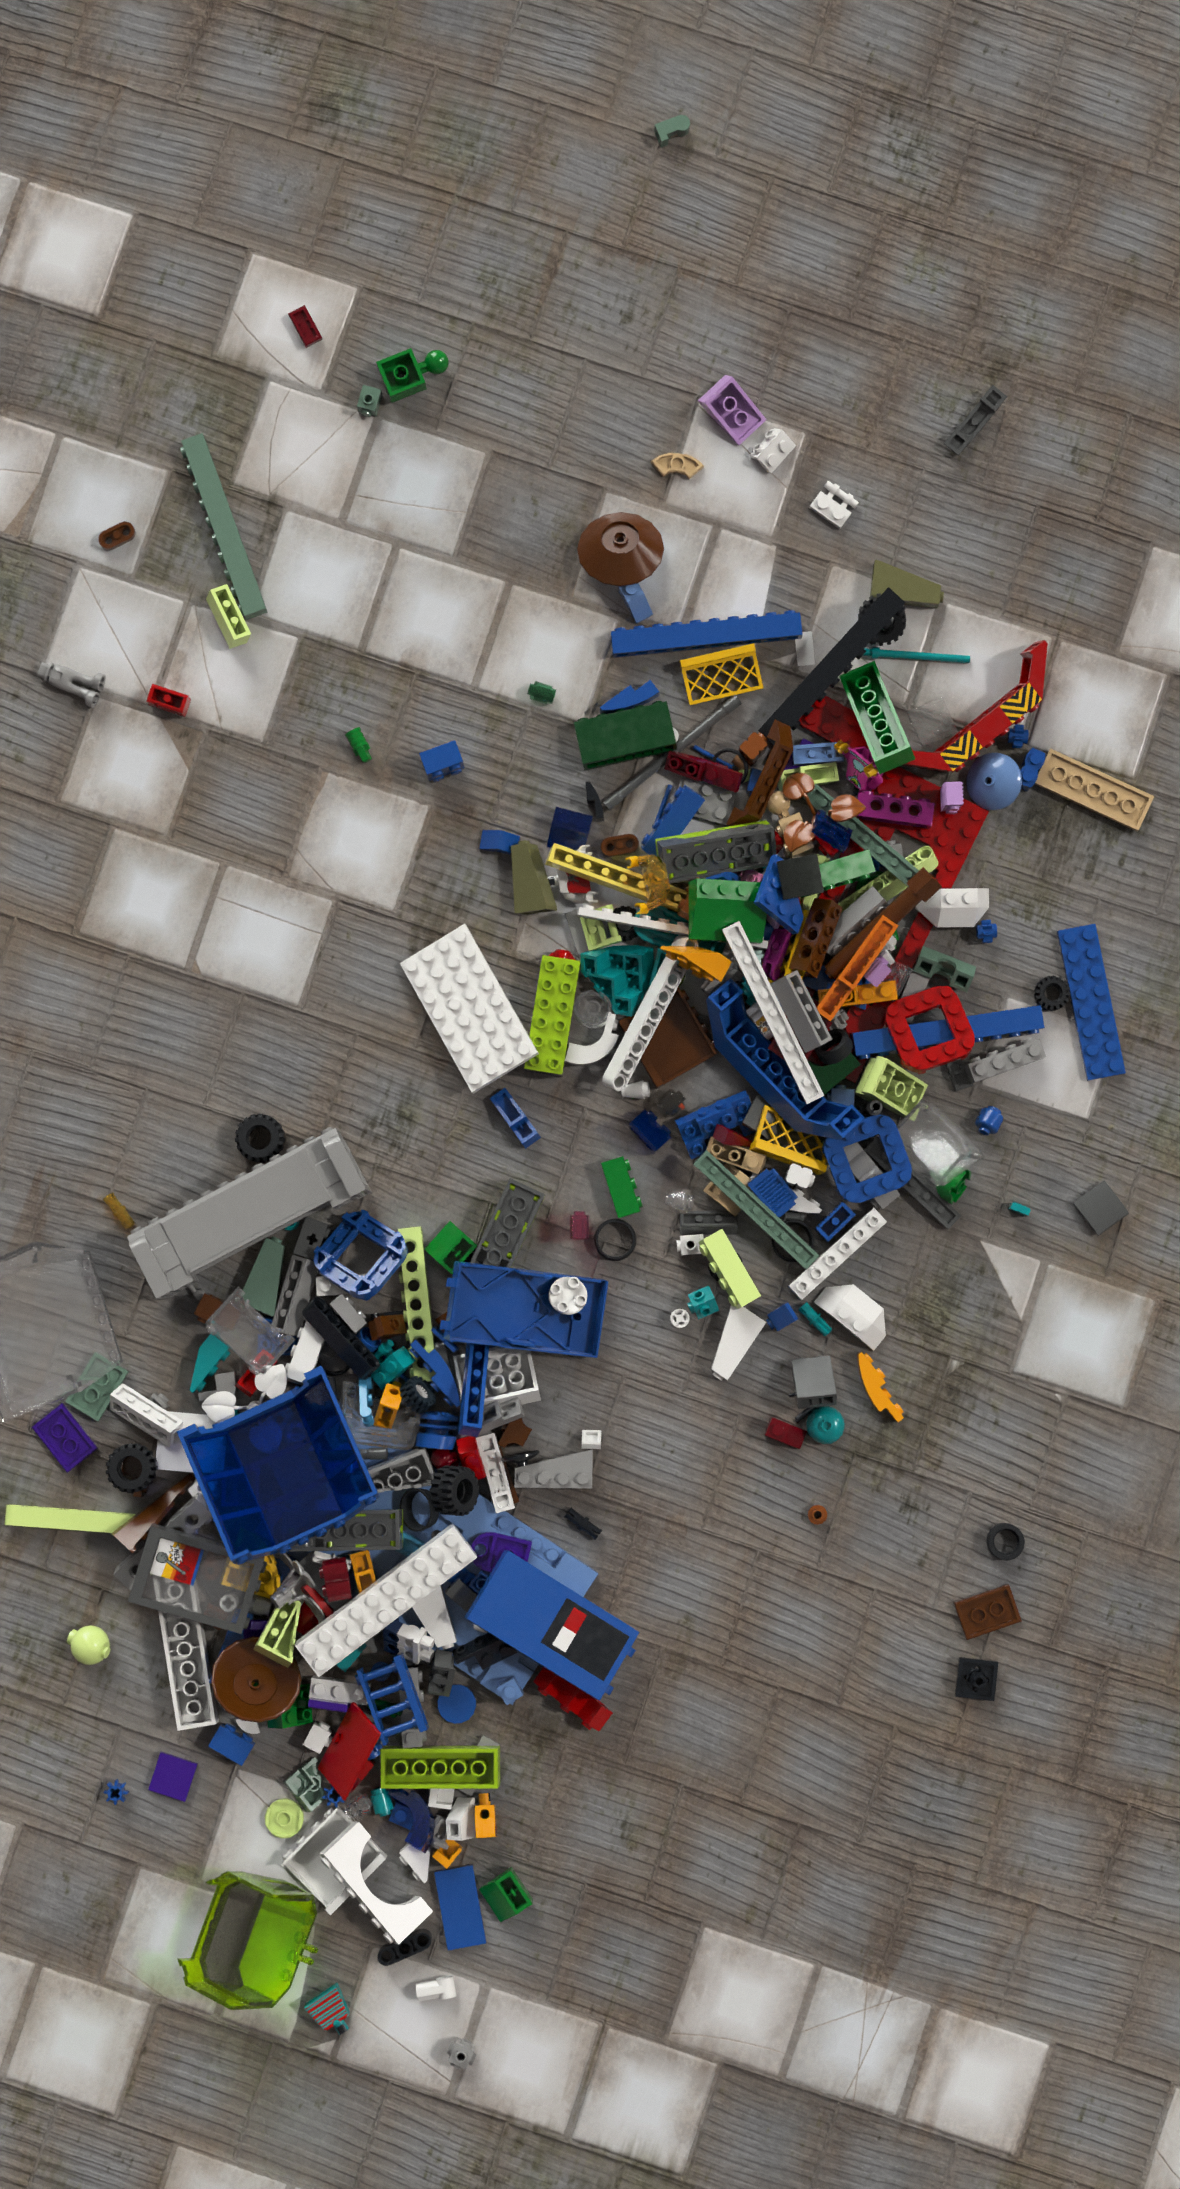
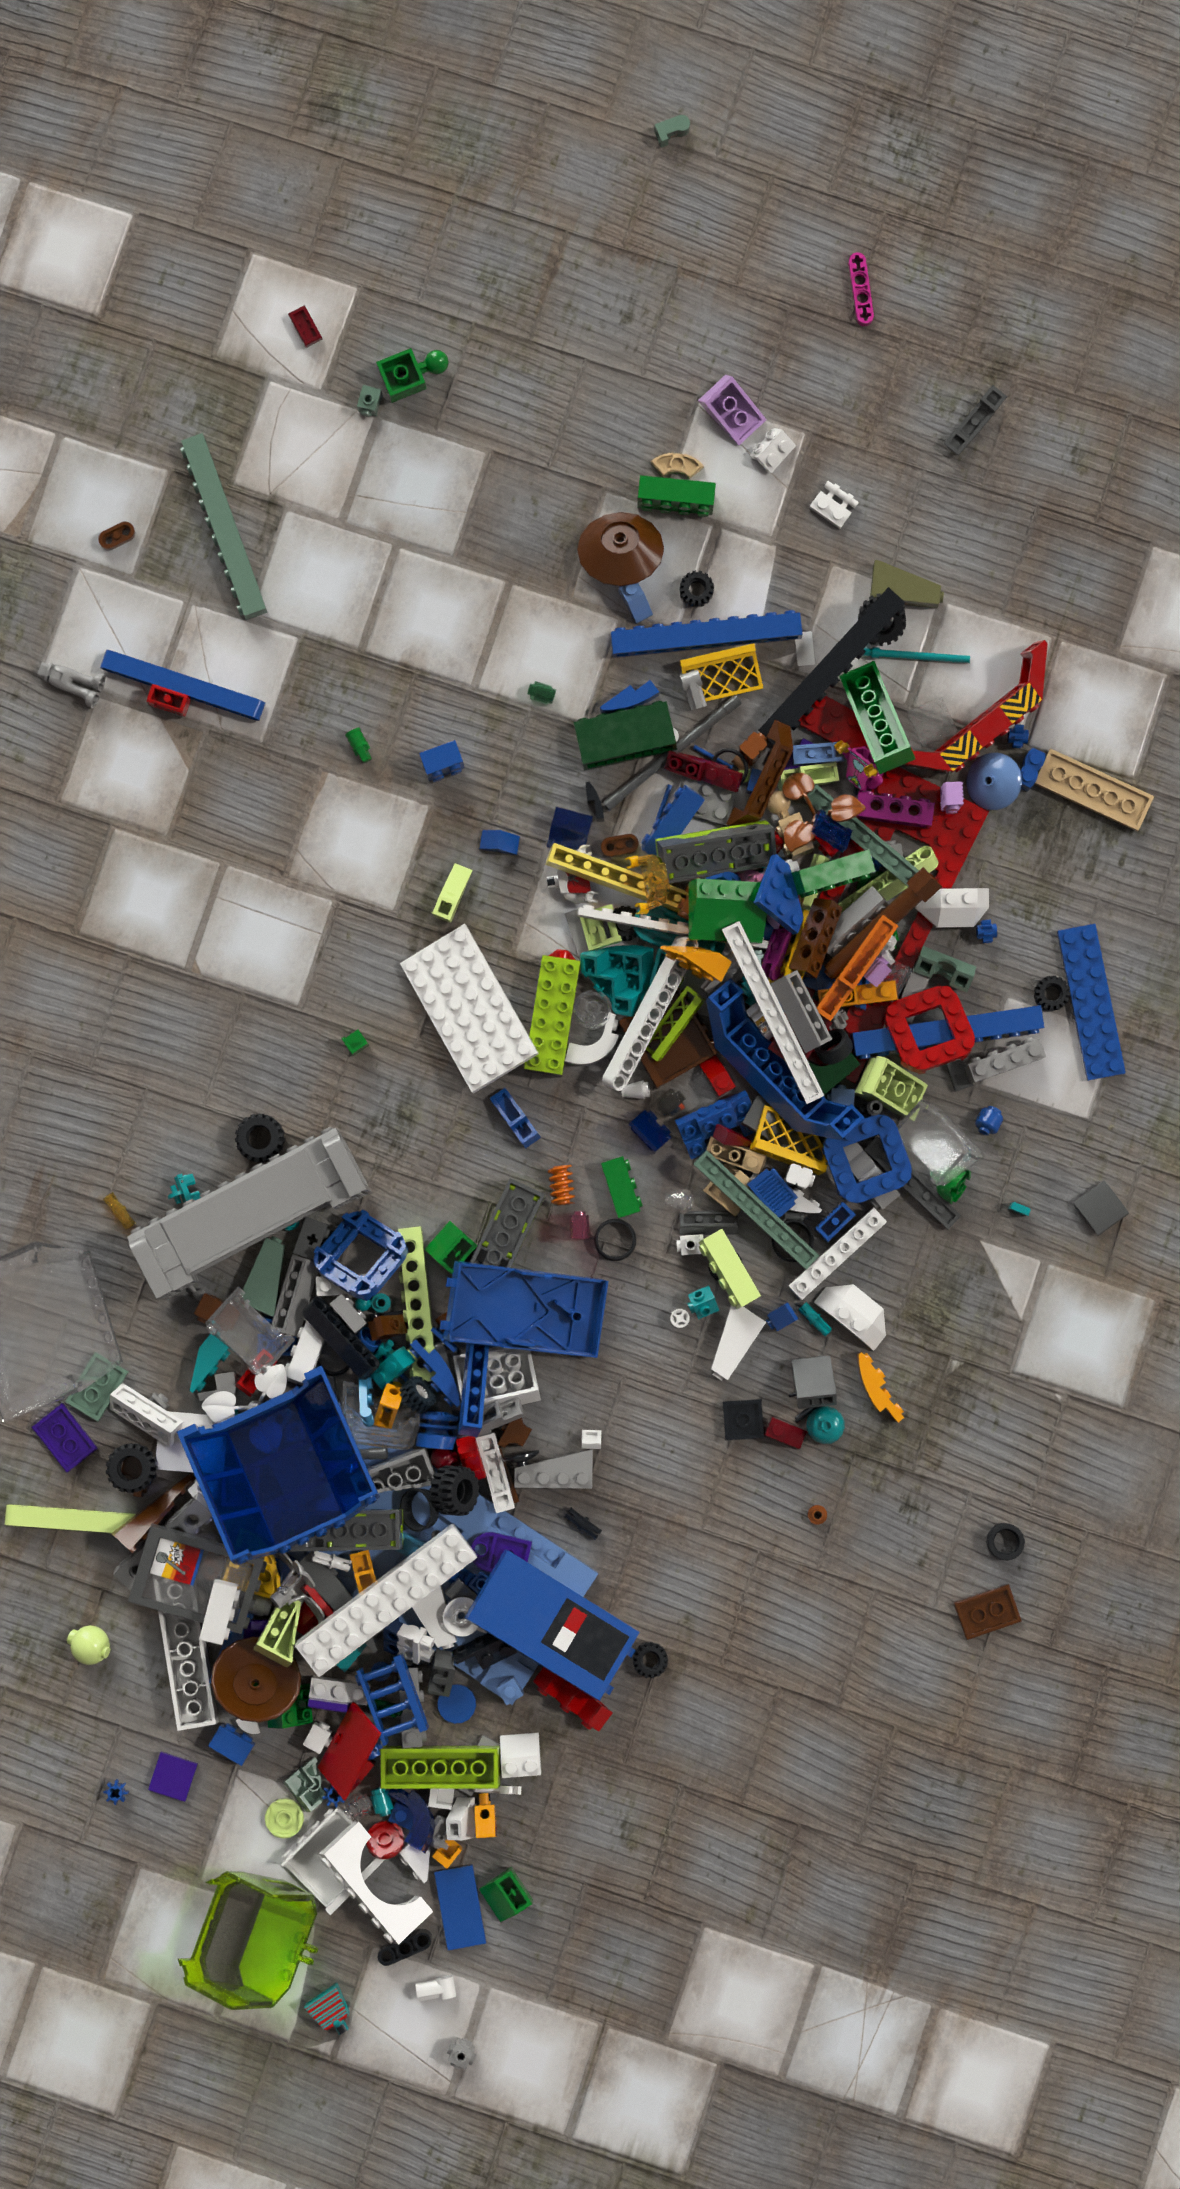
yellowish green brick [206,584,251,649] -> none
dark red brick [319,1557,352,1602] -> none
olive slope [511,840,557,915] -> none
white dish [549,1277,587,1315] -> none
pearl dark grey slope [776,854,824,900] -> none
black plate [955,1657,999,1701] -> none
none -> blue beam [100,650,265,721]
none -> teal hips [168,1174,201,1204]
none -> white brick [199,1579,240,1645]
none -> green panel [341,1029,369,1056]
none -> teal plate [355,1293,391,1313]
none -> red tile [366,1821,405,1859]
none -> yellowish green slope [432,863,473,923]
none -> white dish [443,1597,478,1636]
none -> white piece [473,1786,521,1795]
none -> white slope [500,1733,542,1778]
none -> orange piece [548,1165,575,1205]
none -> black tyre [633,1642,668,1678]
none -> green piece [637,475,716,517]
none -> lime fence [645,986,706,1061]
none -> light grey piece [679,670,707,710]
none -> black tyre [680,570,714,607]
none -> red slope [699,1055,736,1098]
none -> black plate [723,1399,764,1440]
none -> dark pink beam [848,252,874,326]

